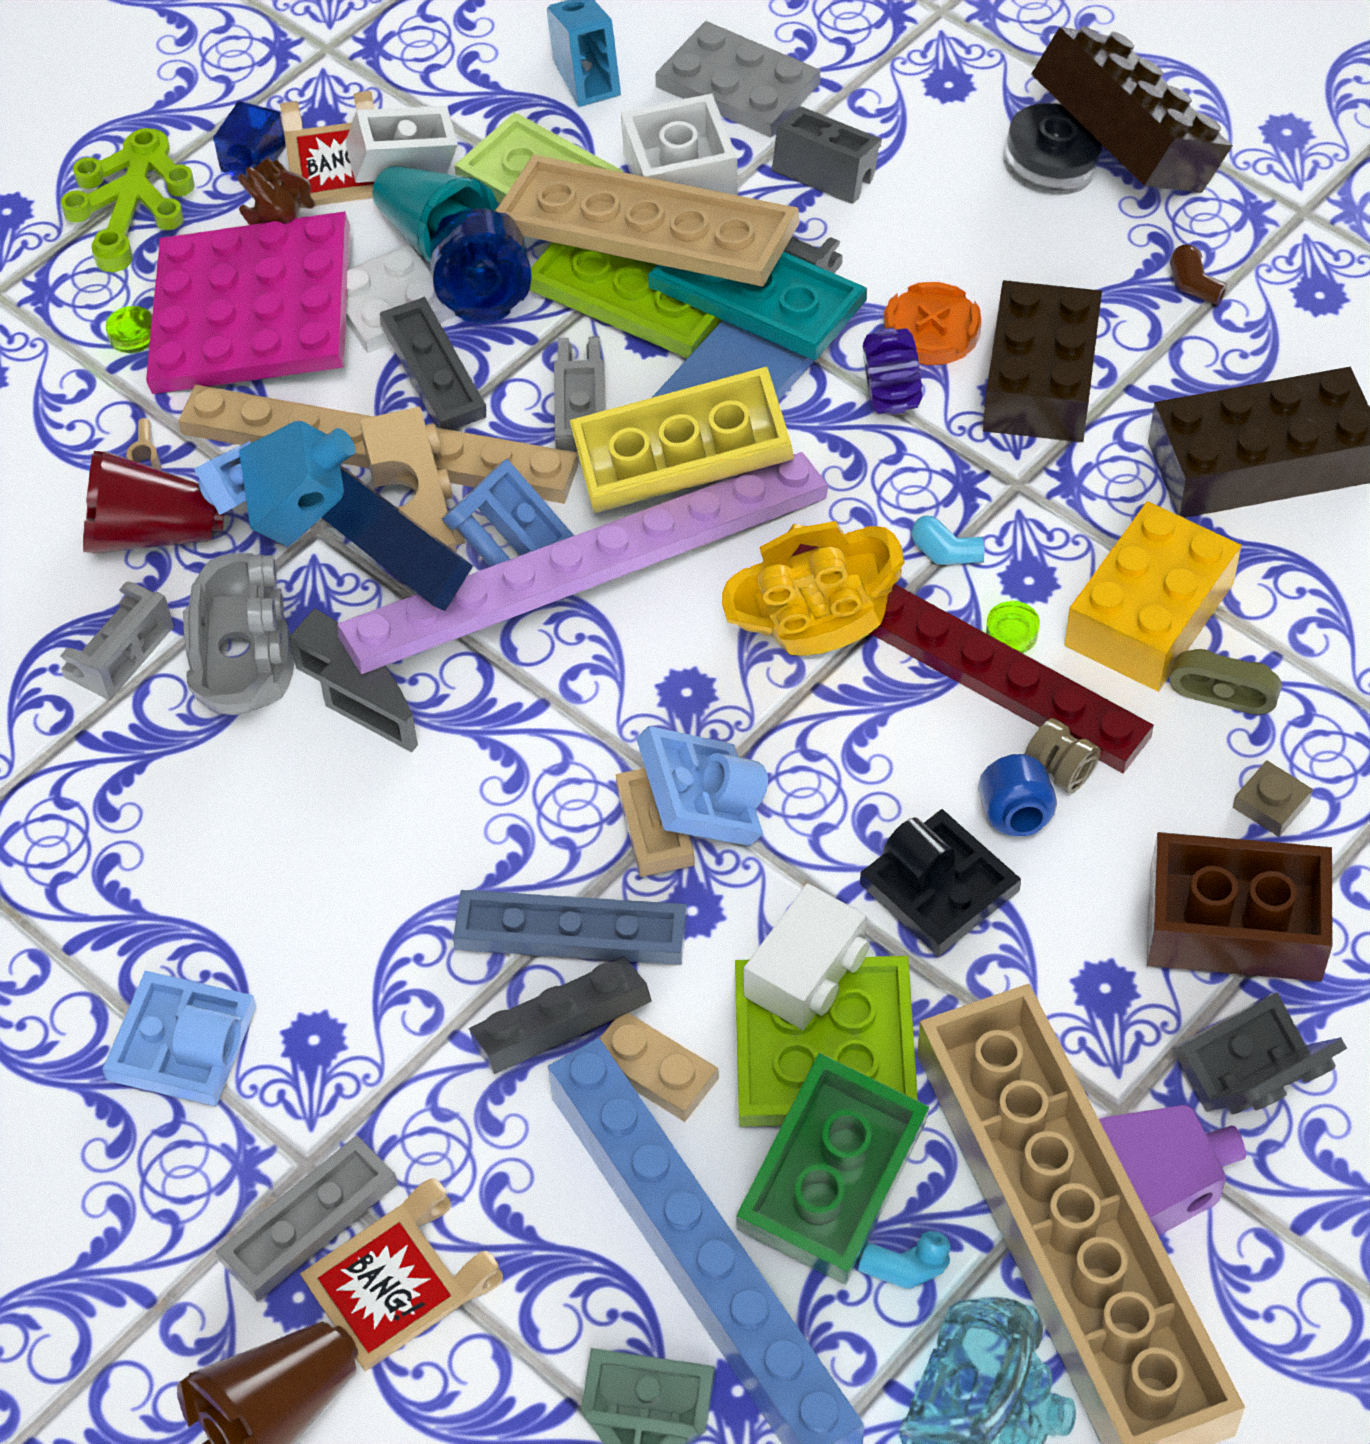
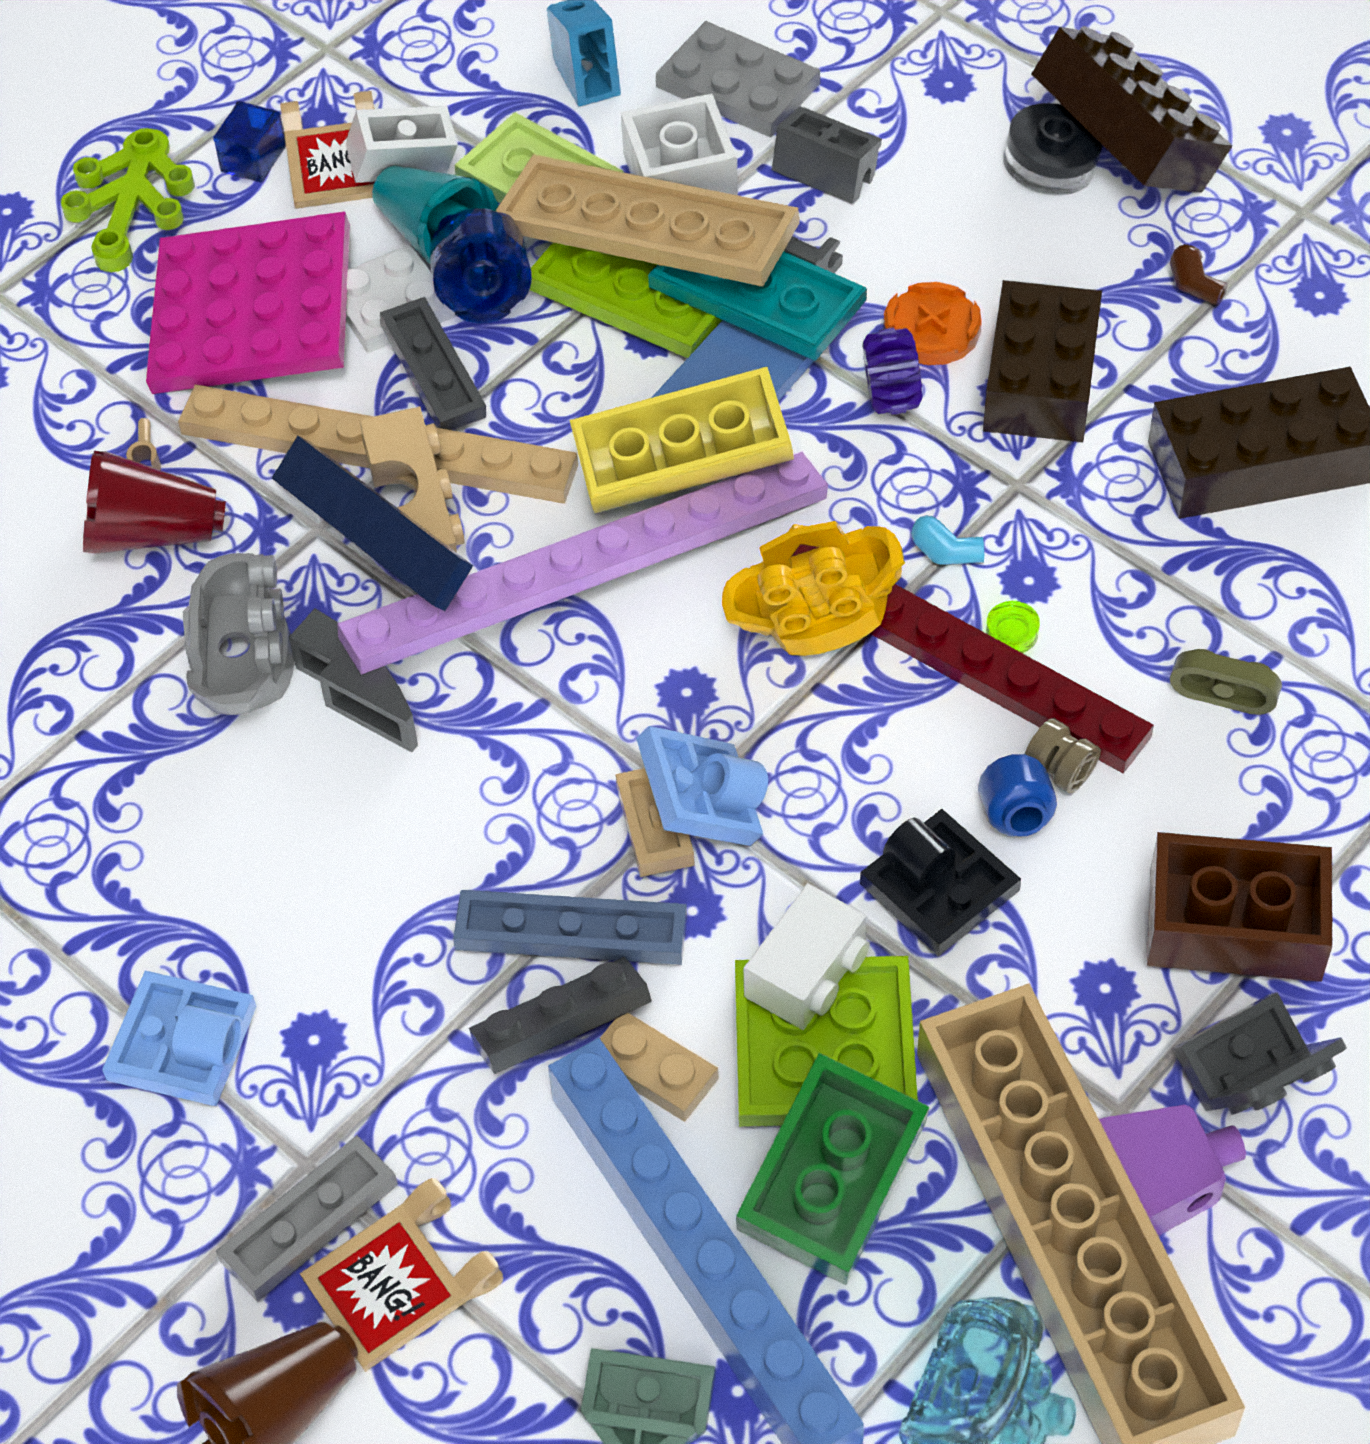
light grey hinge [60,581,174,701] -> none
clear neon green tile [105,306,152,354] -> none
light blue plate [194,441,251,515] -> none
reddish brown piece [238,157,315,225] -> none
dark azure torso [239,421,356,547] -> none
medium blue plate [441,459,575,567] -> none
light grey hinge [554,336,606,450] -> none
medium azure arm [858,1231,951,1289] -> none
yellow brick [1064,501,1242,692] -> none
dark tan plate [1232,760,1313,837] -> none

